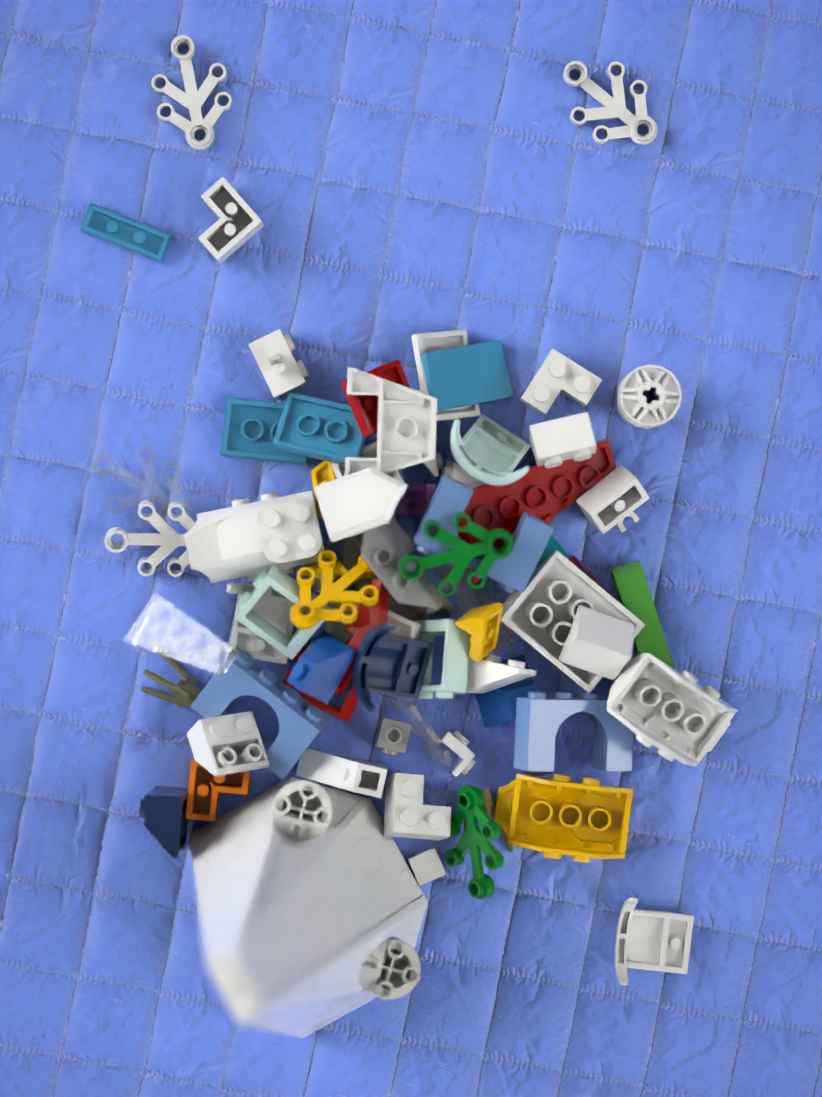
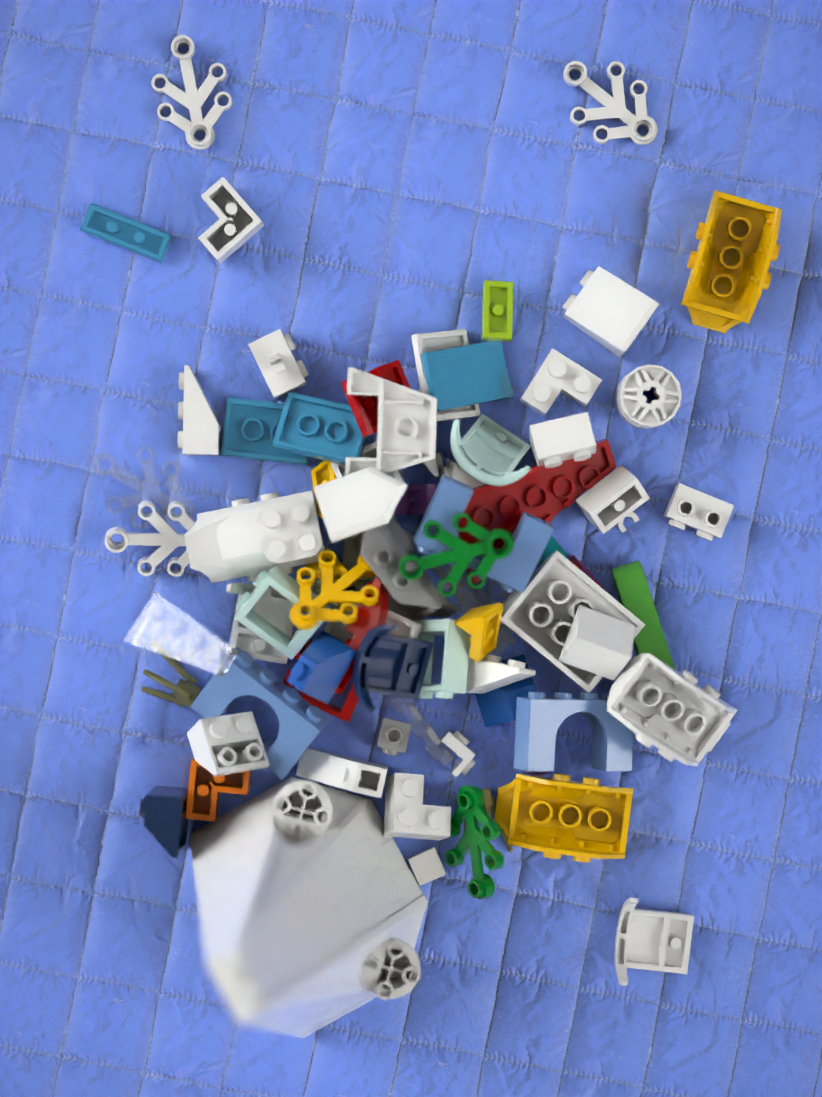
none -> white slope [177,365,221,456]
none -> lime plate [481,280,513,342]
none -> white slope [562,266,659,357]
none -> white brick [663,483,734,541]
none -> yellow slope [681,190,782,333]

